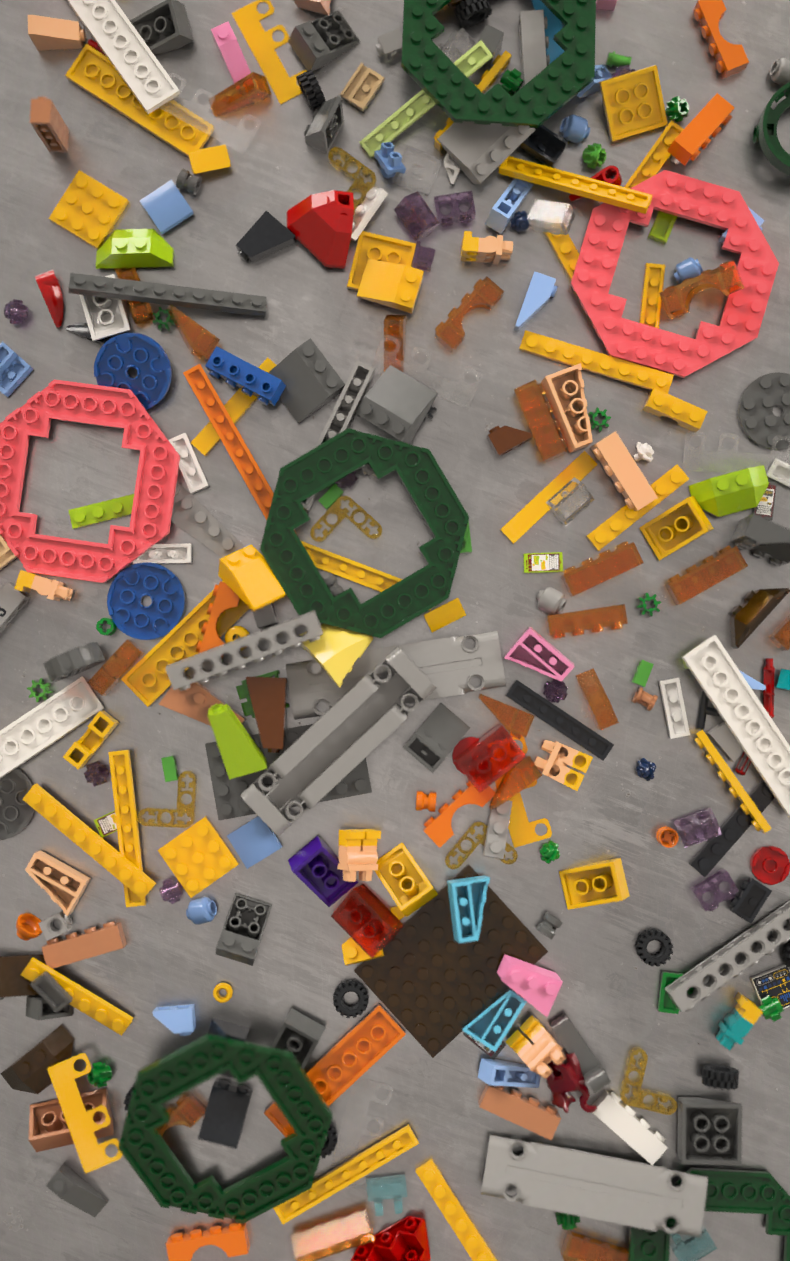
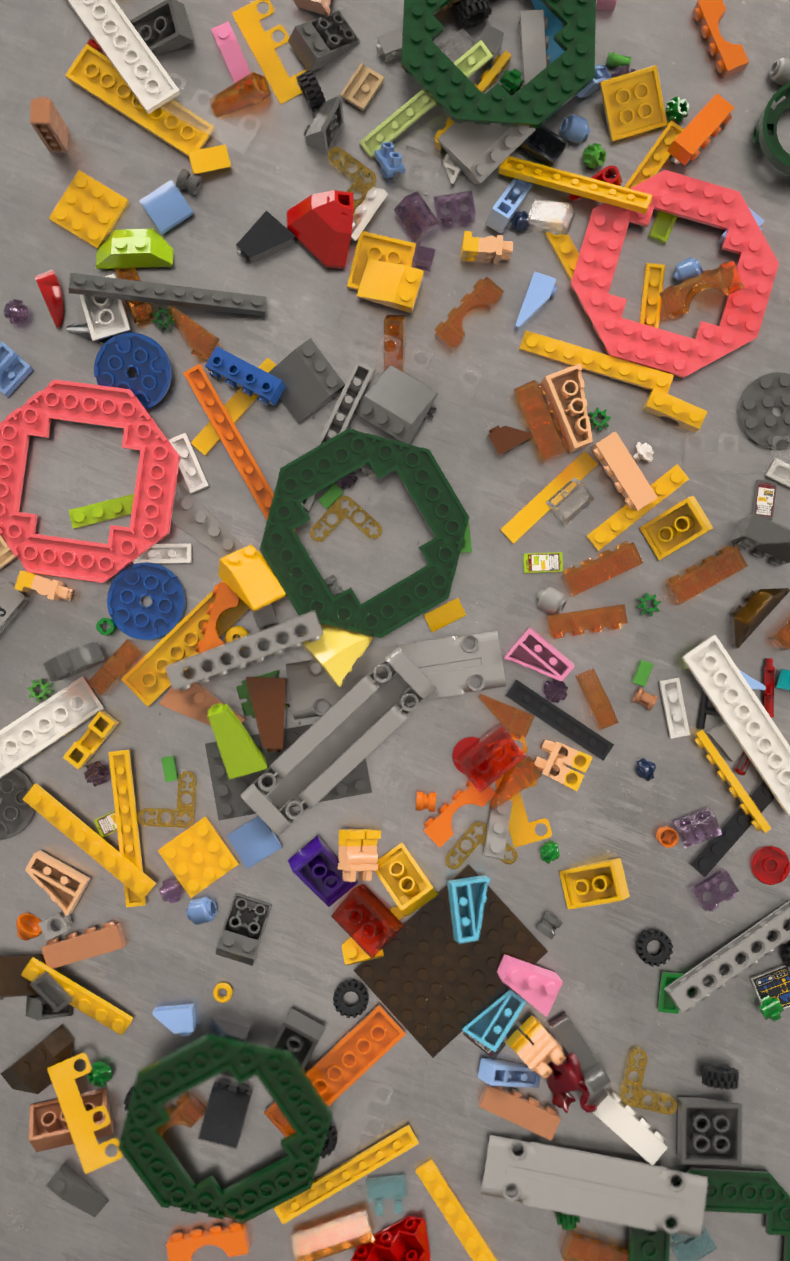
light nougat slope [28,15,86,51] -> none
yellow plate [301,541,432,611] -> none
dark grey slope [403,703,470,773] -> none
lime wedge [688,465,769,517] -> none
teal hips [716,992,763,1051] -> none
black bracket [730,878,772,924] -> none

